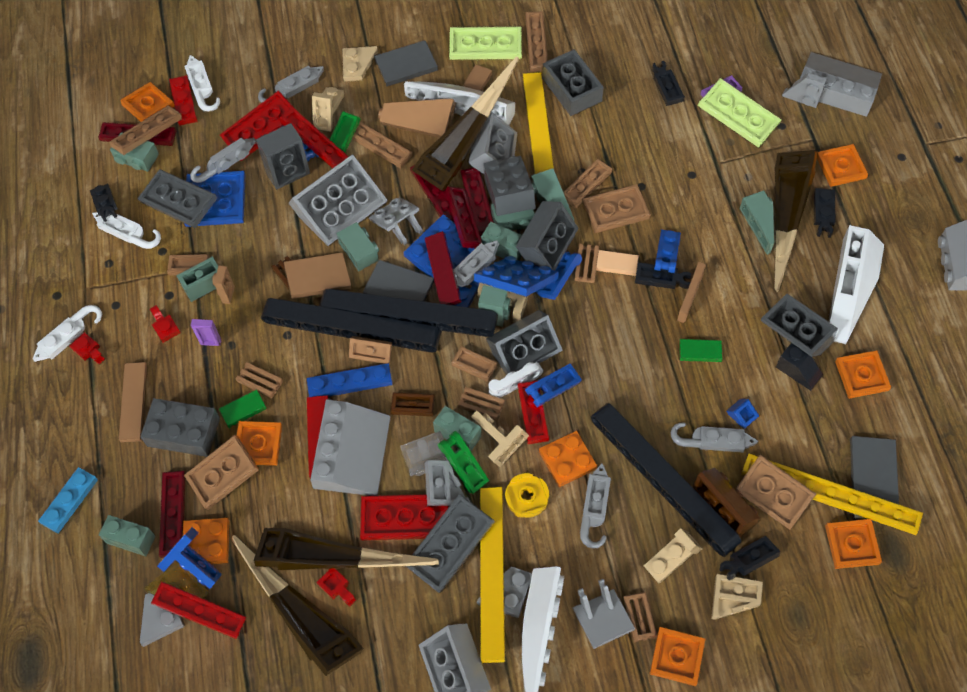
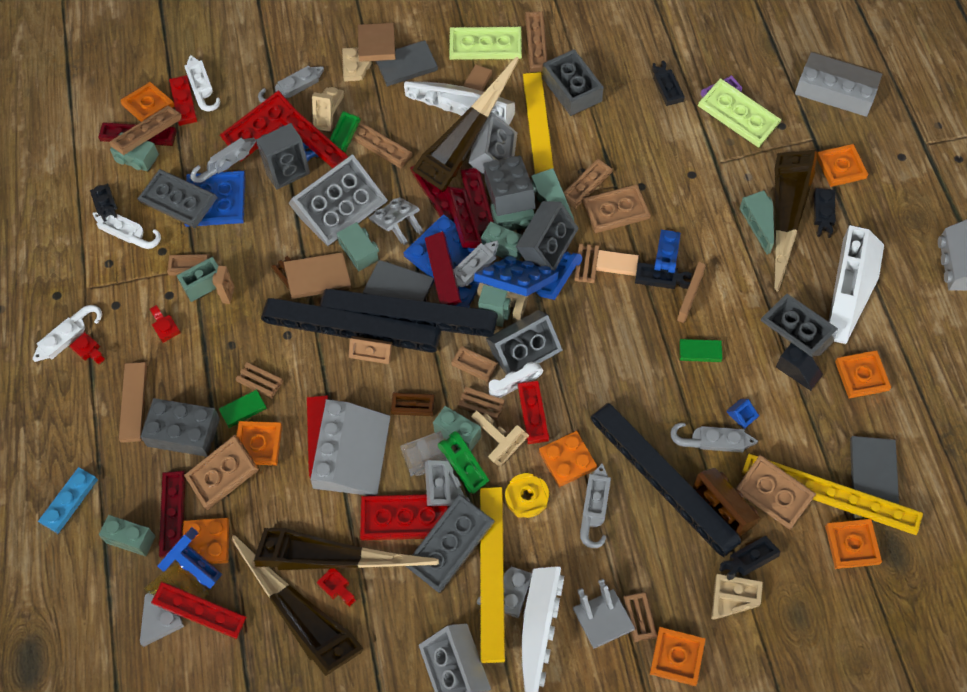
medium lavender tile [191,319,221,346] -> none
blue plate [307,363,393,397] -> none
medium nougat slope [378,99,456,138] -> none
blue plate [525,364,582,408] -> none
tan bracket [644,528,703,583] -> none
light grey wing [782,73,827,108] -> none
none -> medium nougat tile [358,23,396,62]

